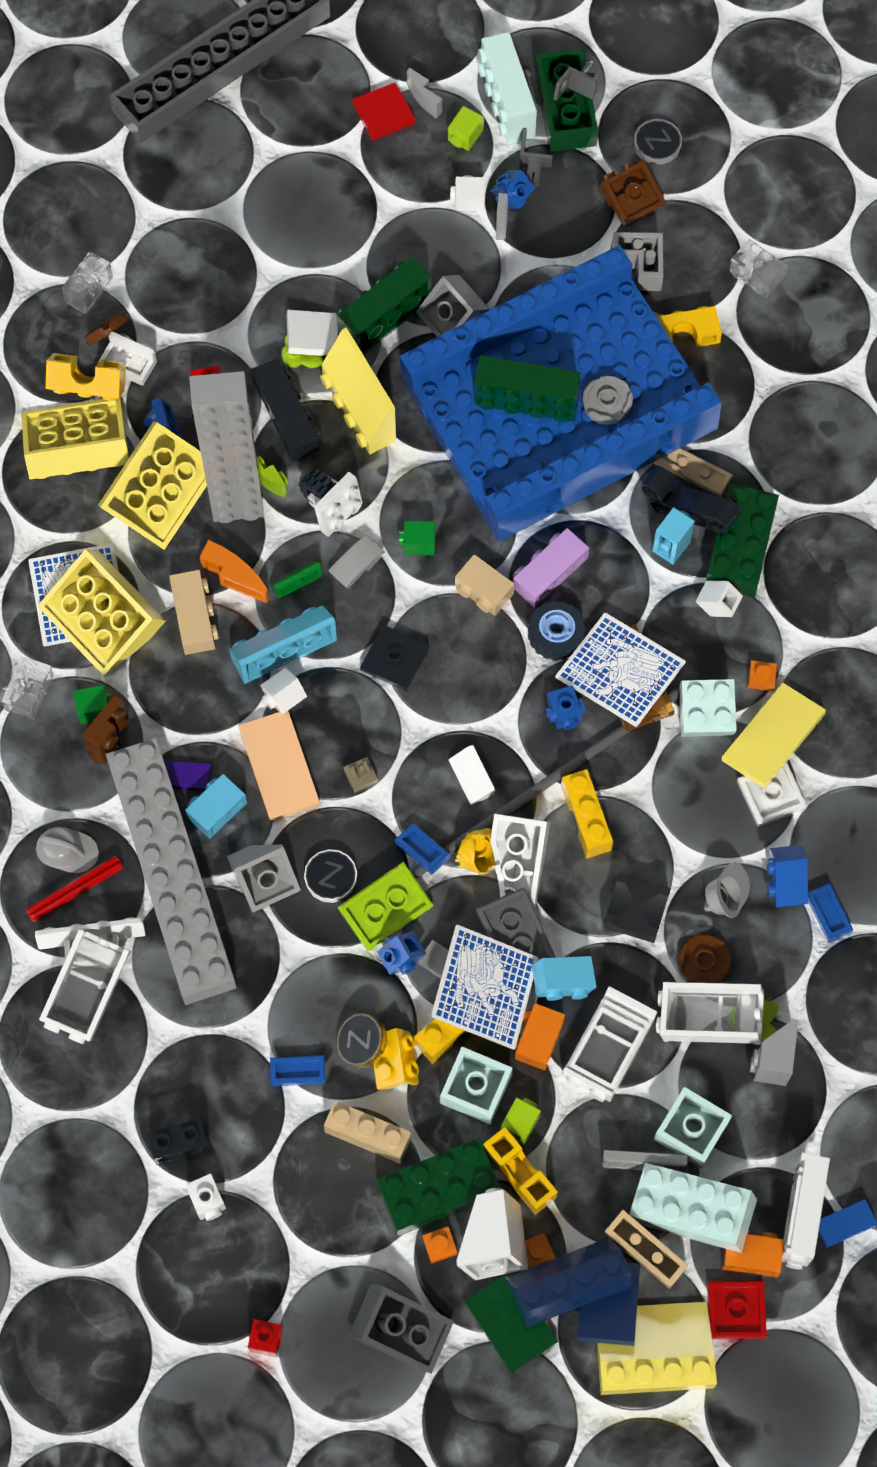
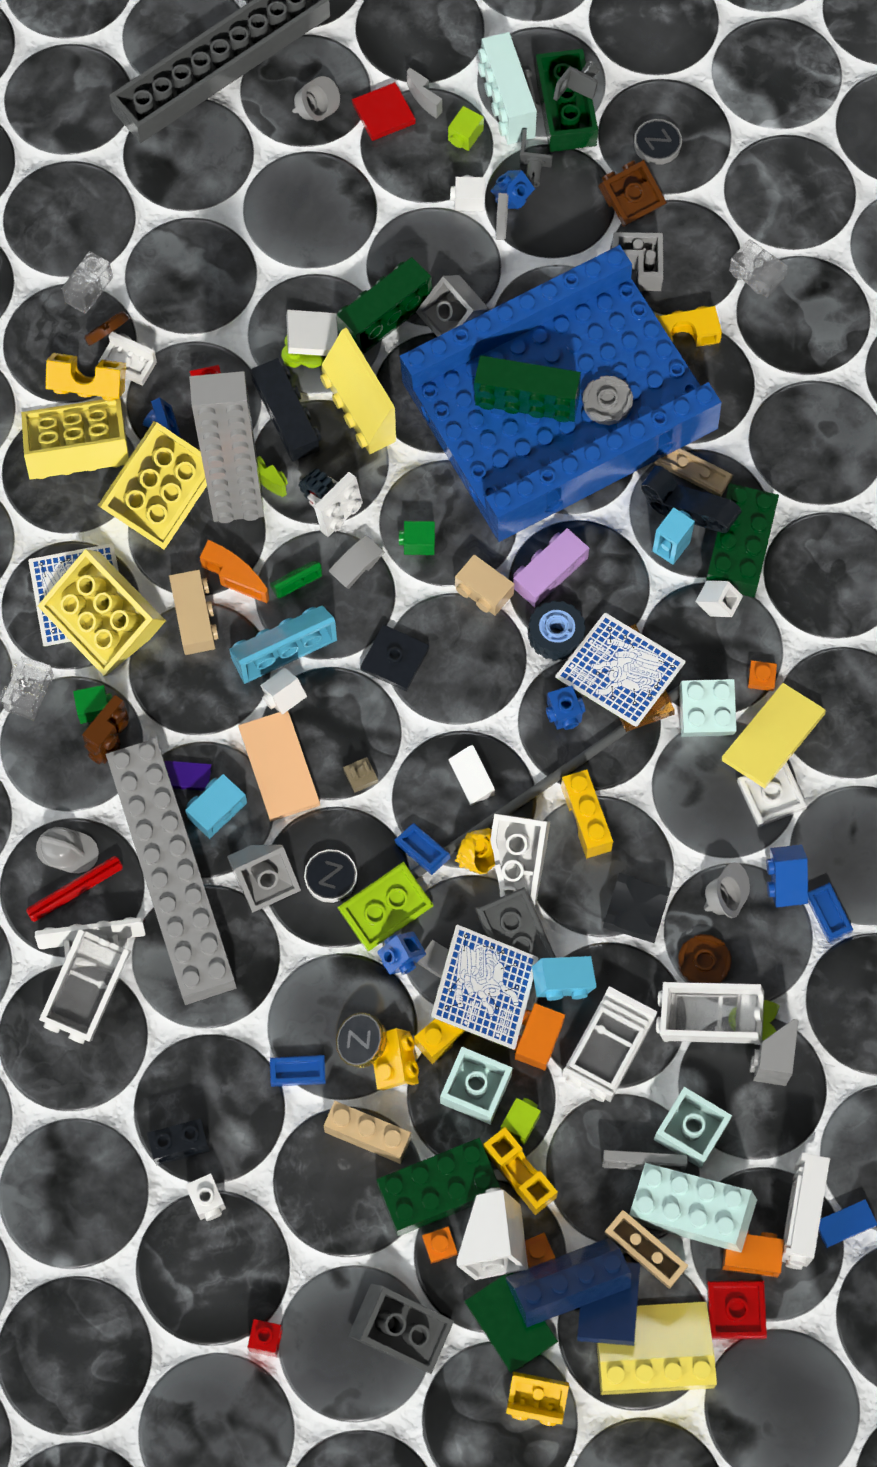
none -> light grey piece [292,76,340,121]
none -> yellow bracket [506,1372,569,1426]

